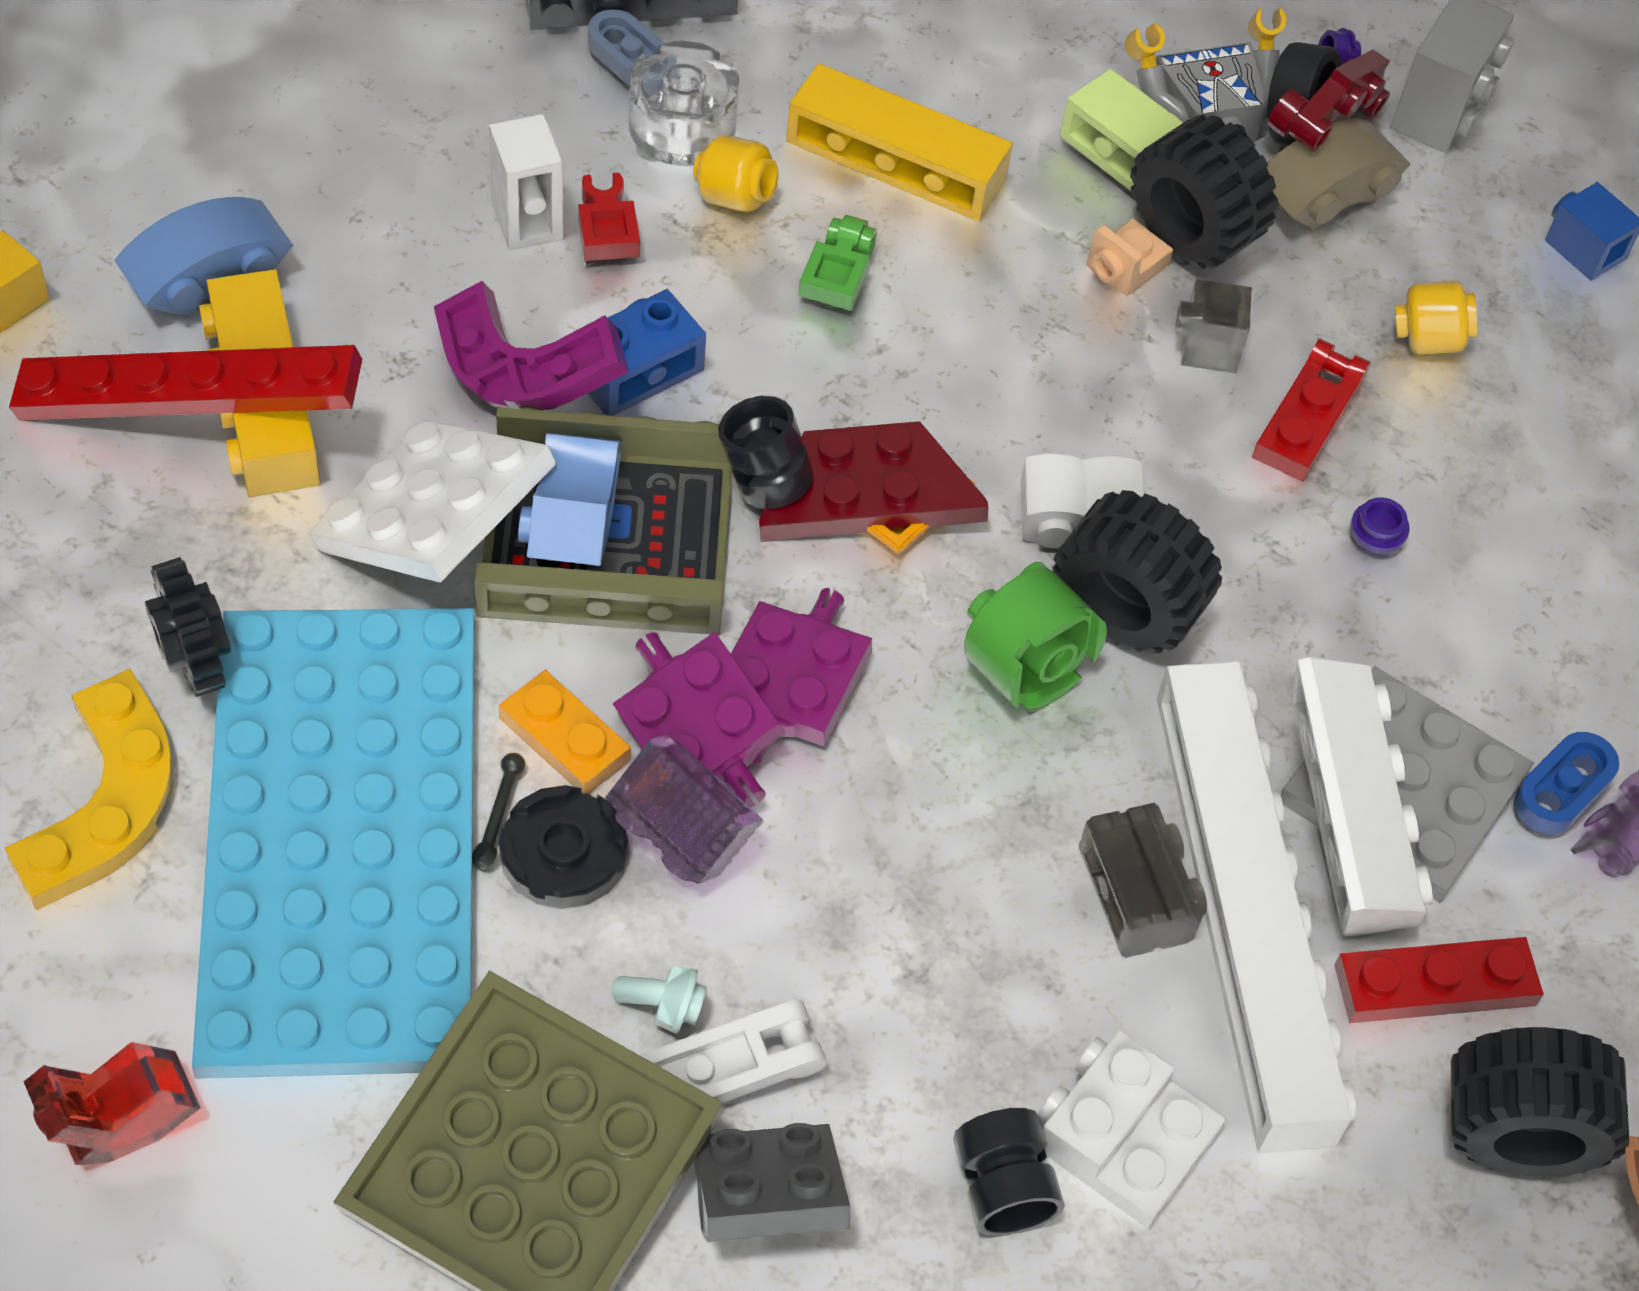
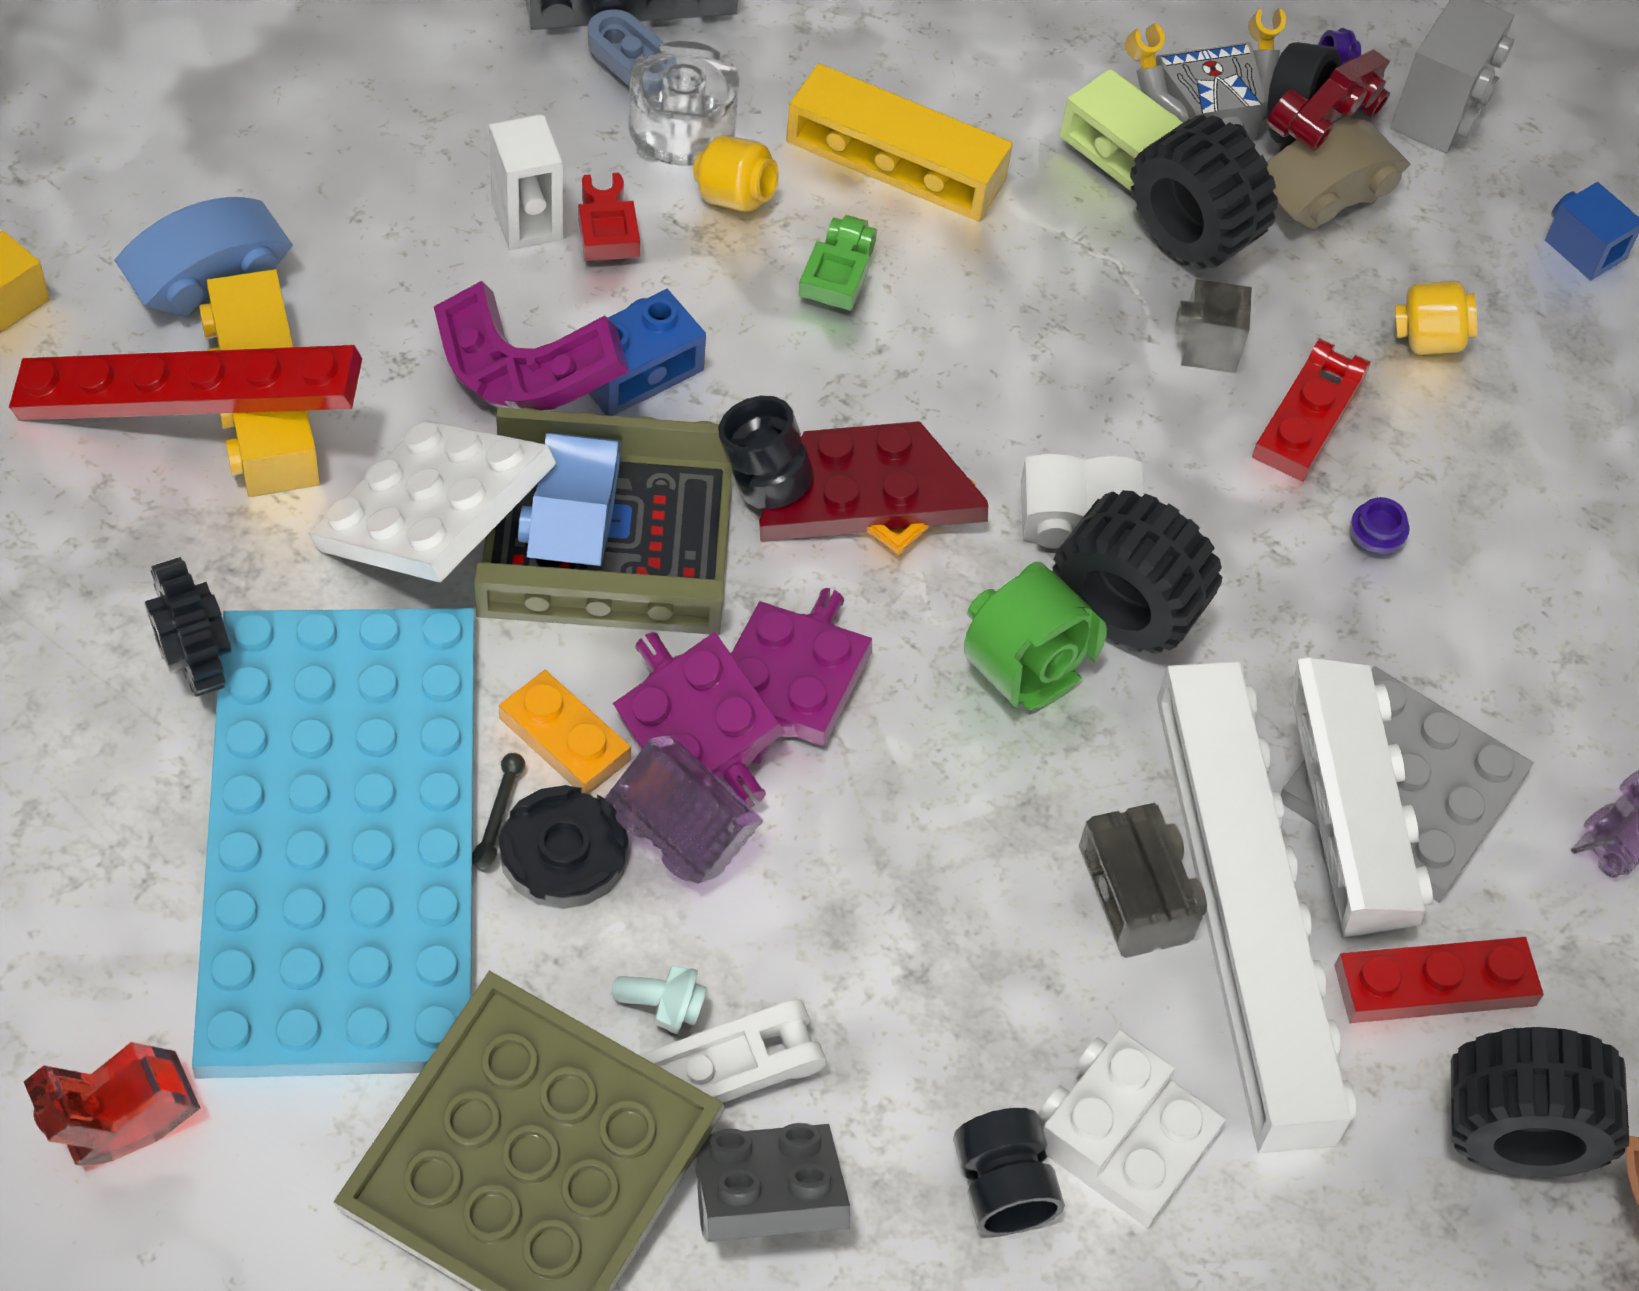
yellow plate [4,669,173,910] -> none
light nougat bracket [1086,219,1174,297] -> none
blue plate [1514,732,1619,834] -> none

